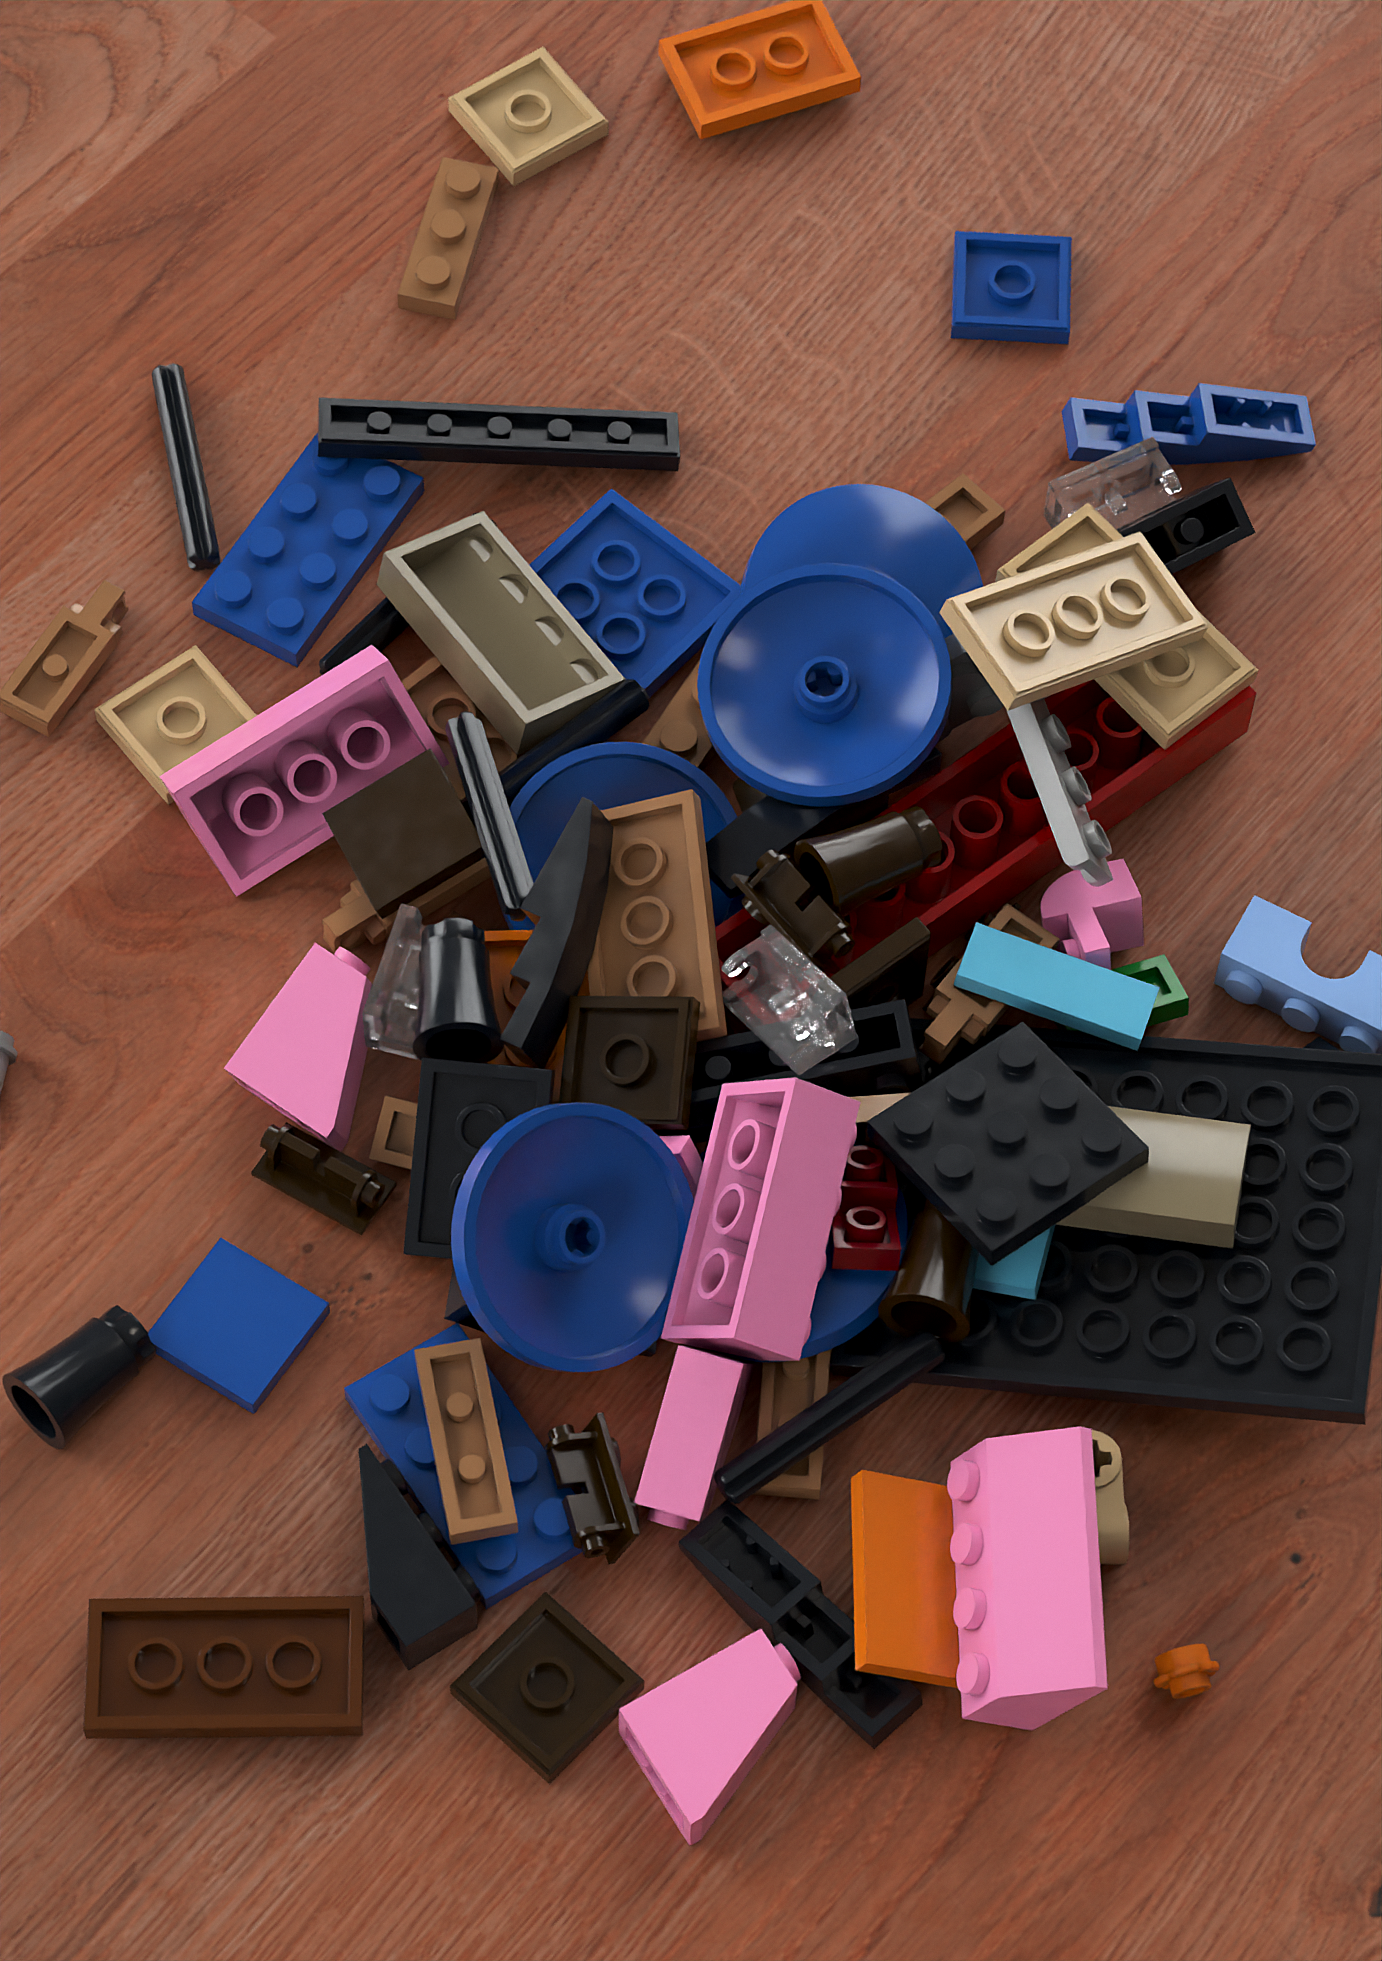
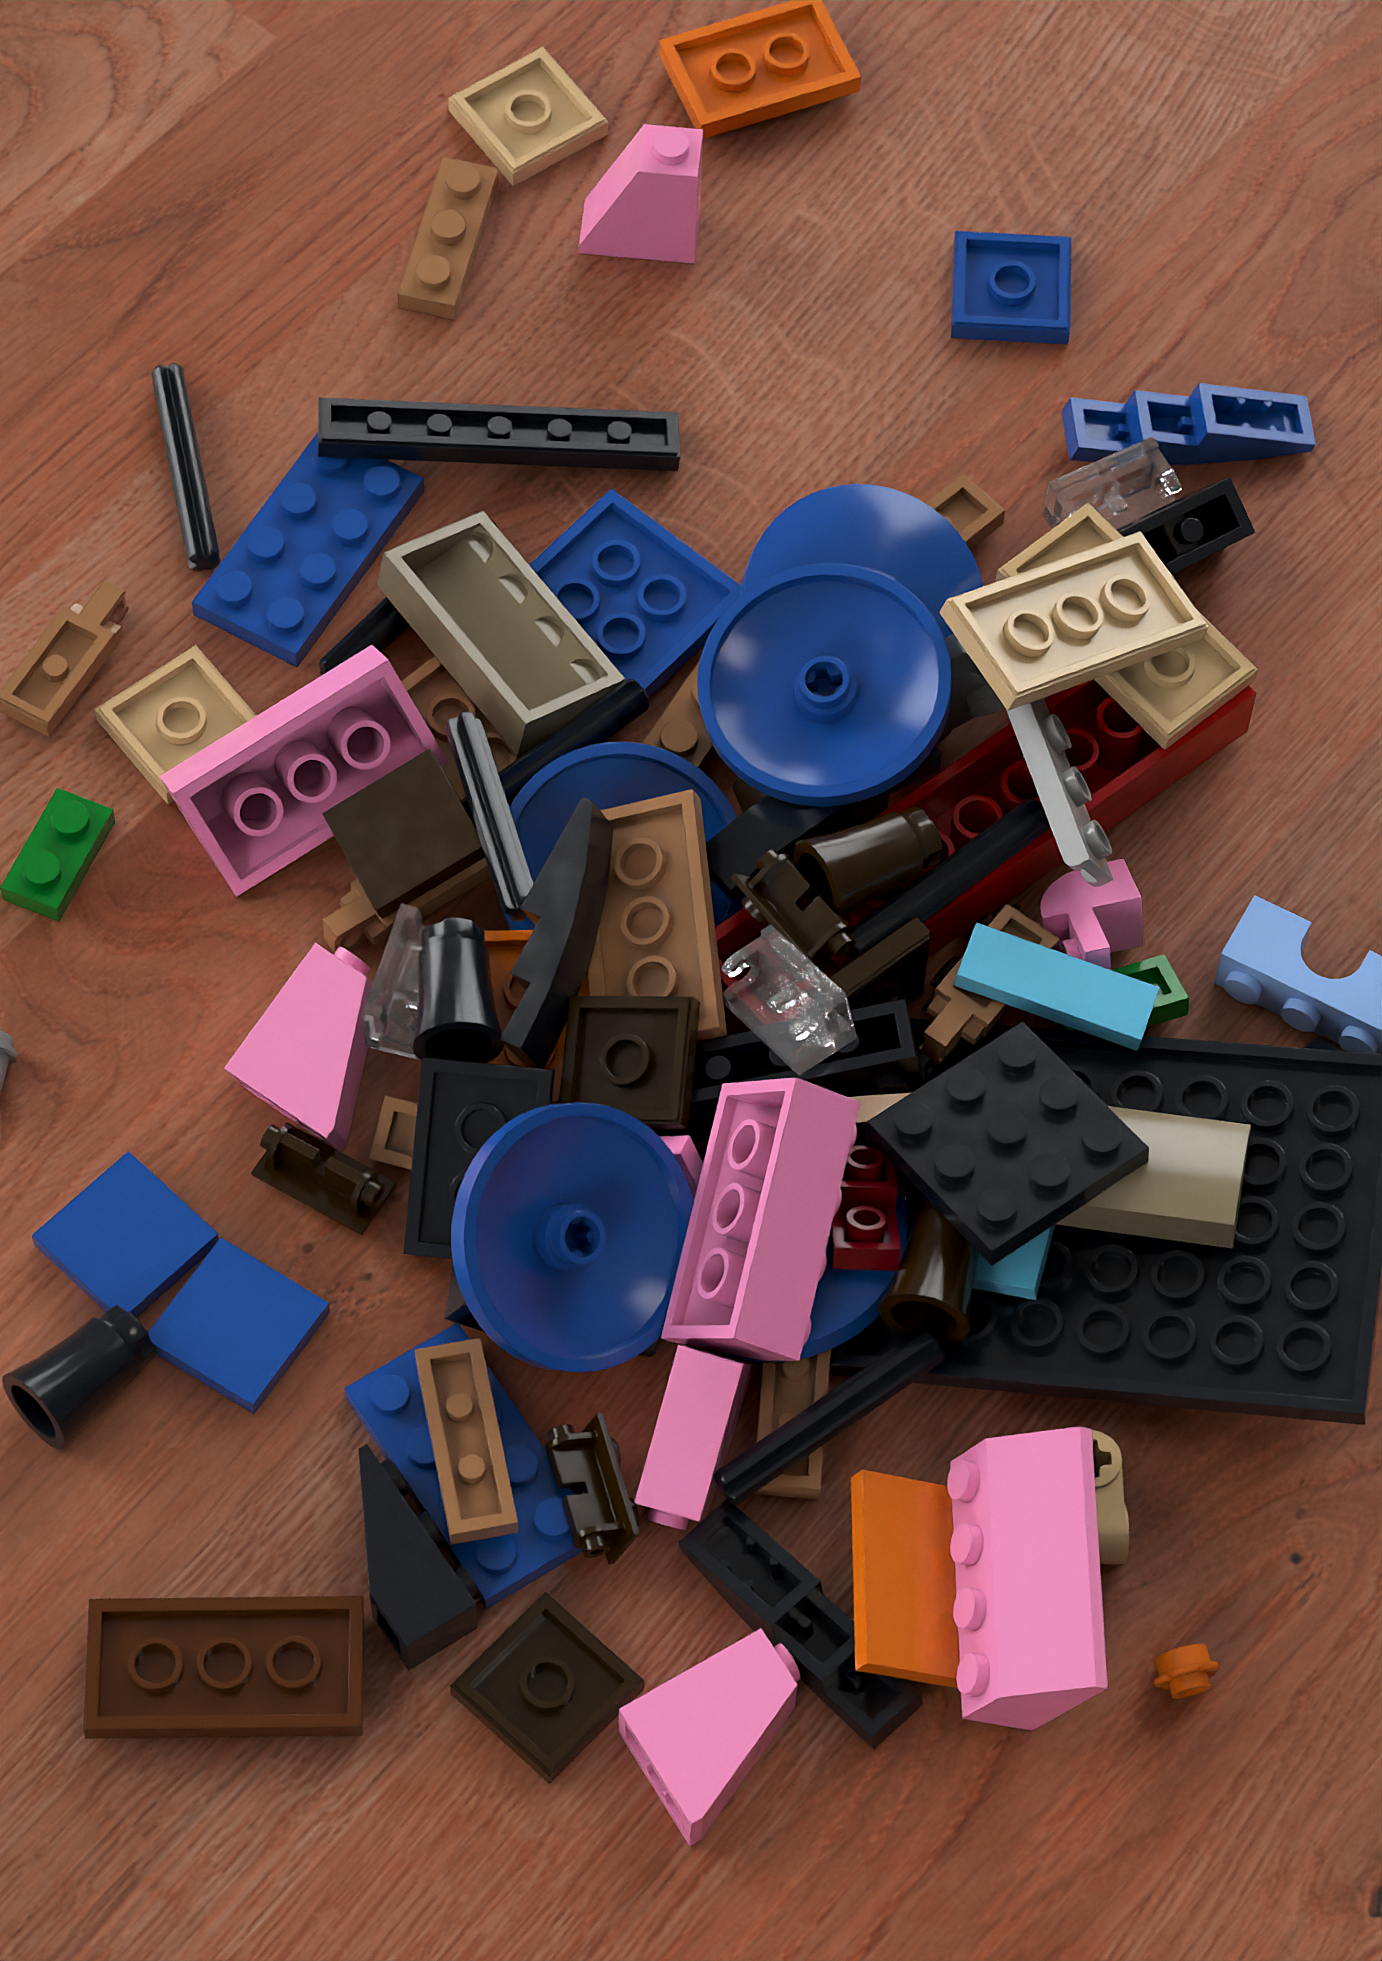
none -> green plate [0,788,115,922]
none -> blue tile [32,1151,219,1317]
none -> bright pink slope [579,124,703,264]
none -> black axle [847,799,1049,960]

